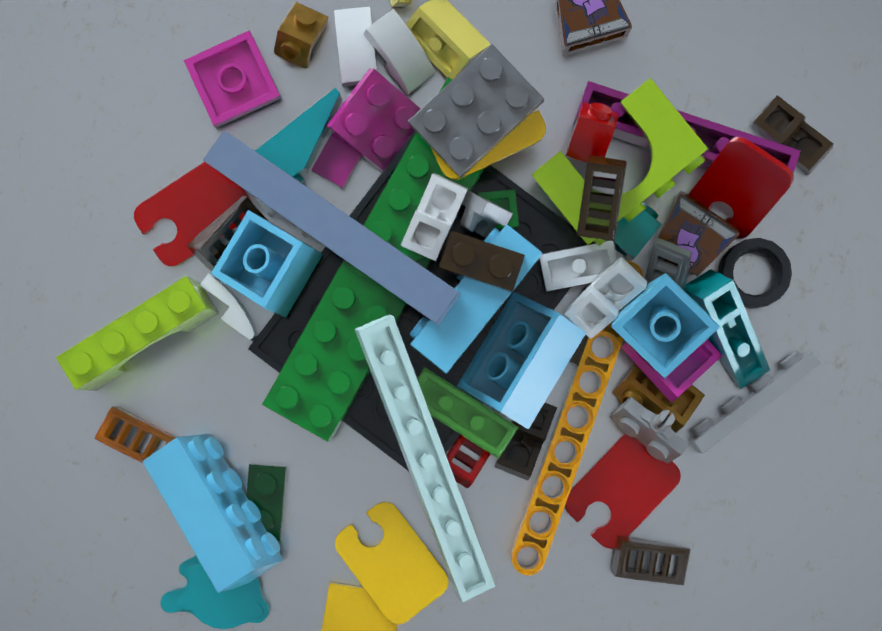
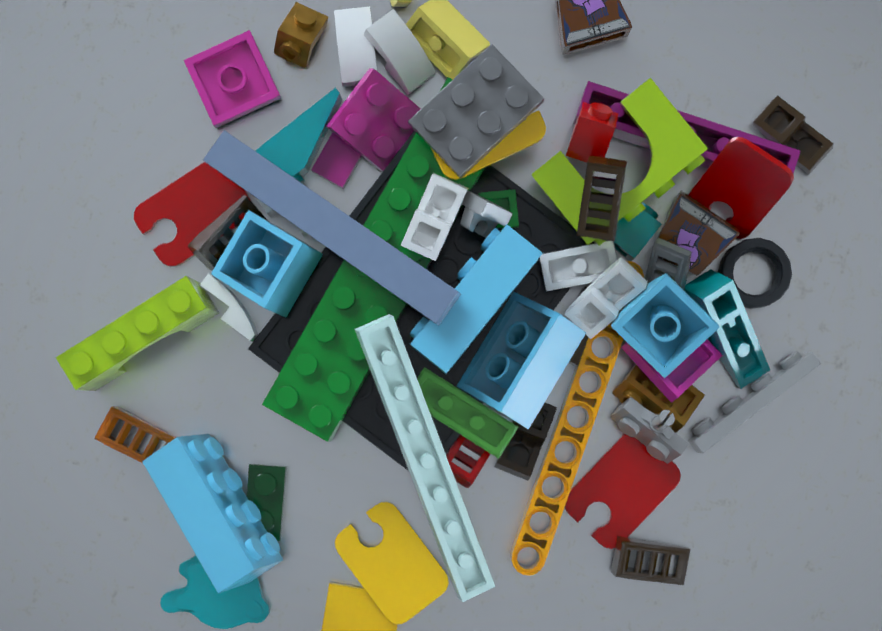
dark brown plate [439,231,525,293] -> none

